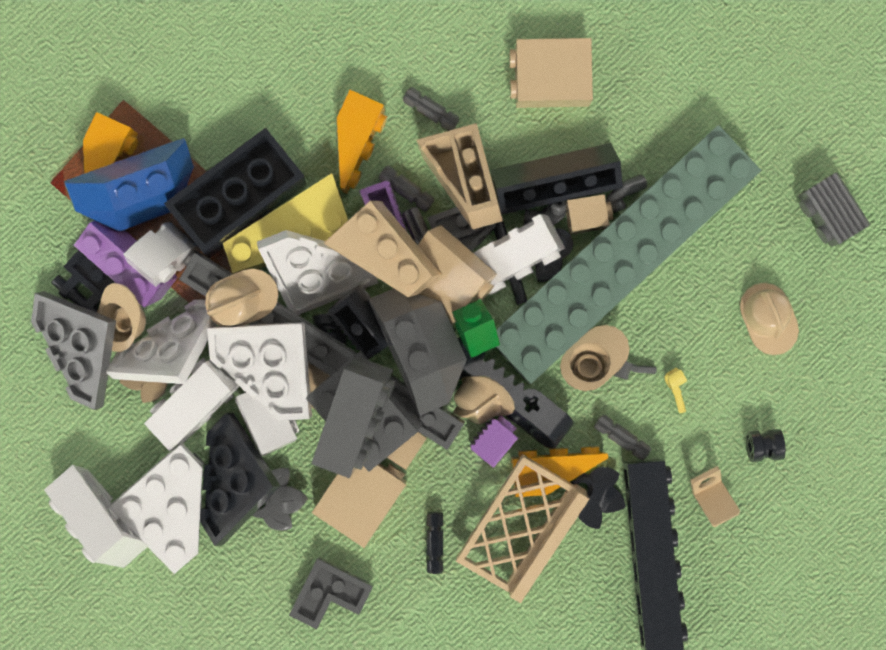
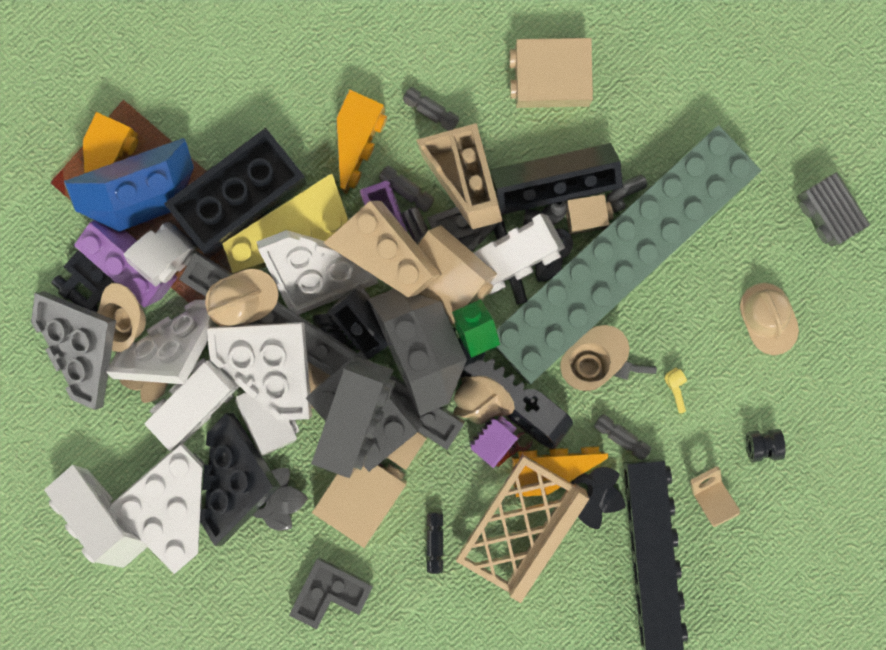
none -> clear red hand [496,432,533,467]

